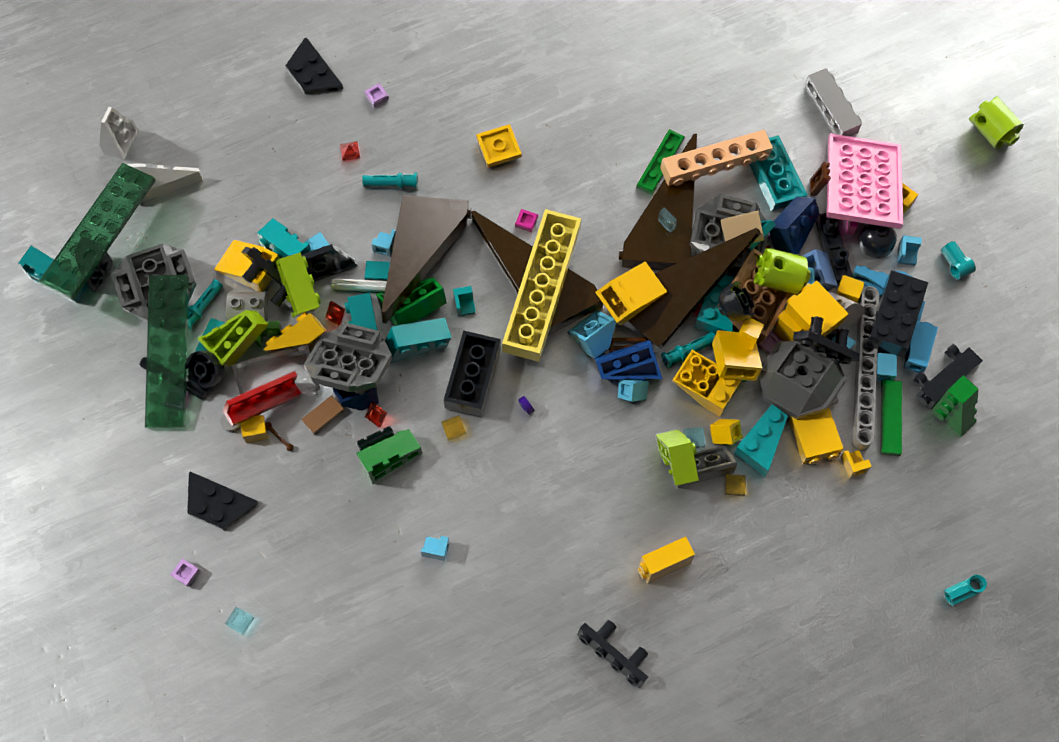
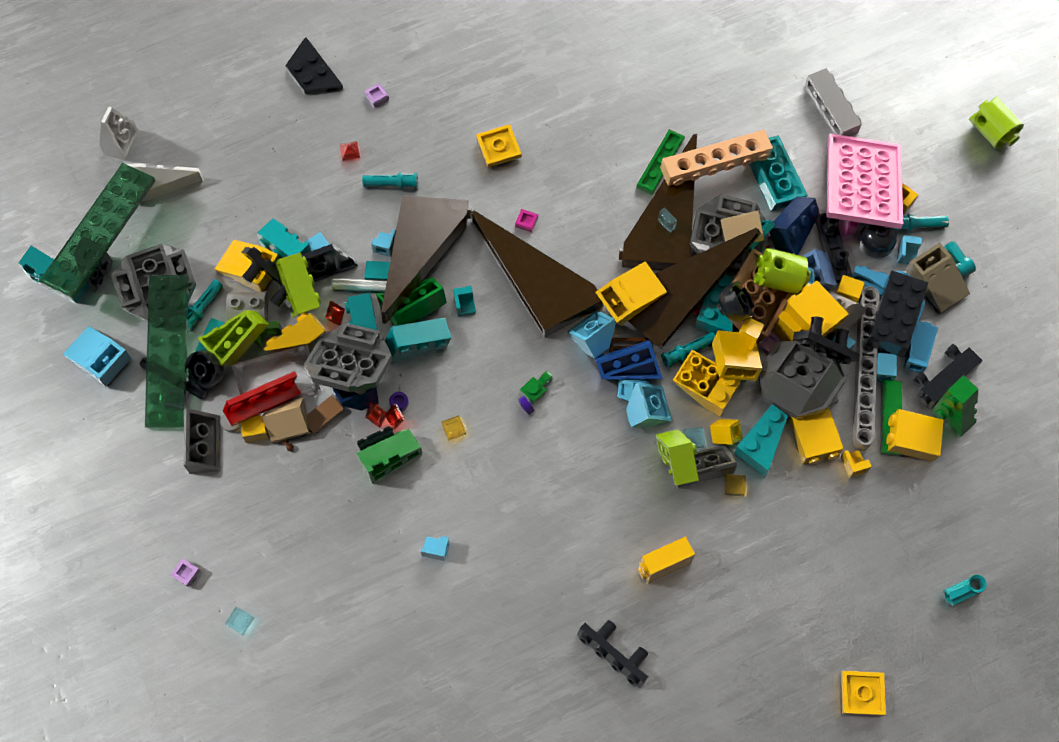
black wing [187,471,258,531] -> none
black brick [443,330,501,417] -> none
light yellow brick [502,209,581,362] -> none
reddish brown tile [809,162,831,196] -> none
none -> medium azure slope [63,326,131,387]
none -> dark grey slope [183,408,220,474]
none -> tan slope [262,398,310,443]
none -> clear red slope [384,404,405,430]
none -> dark purple tile [389,392,409,412]
none -> green plate [520,370,553,404]
none -> medium azure slope [626,382,672,429]
none -> yellow plate [841,671,886,716]
none -> yellow brick [886,409,944,462]
none -> teal pin [894,214,949,231]
none -> dark tan slope [905,243,970,313]

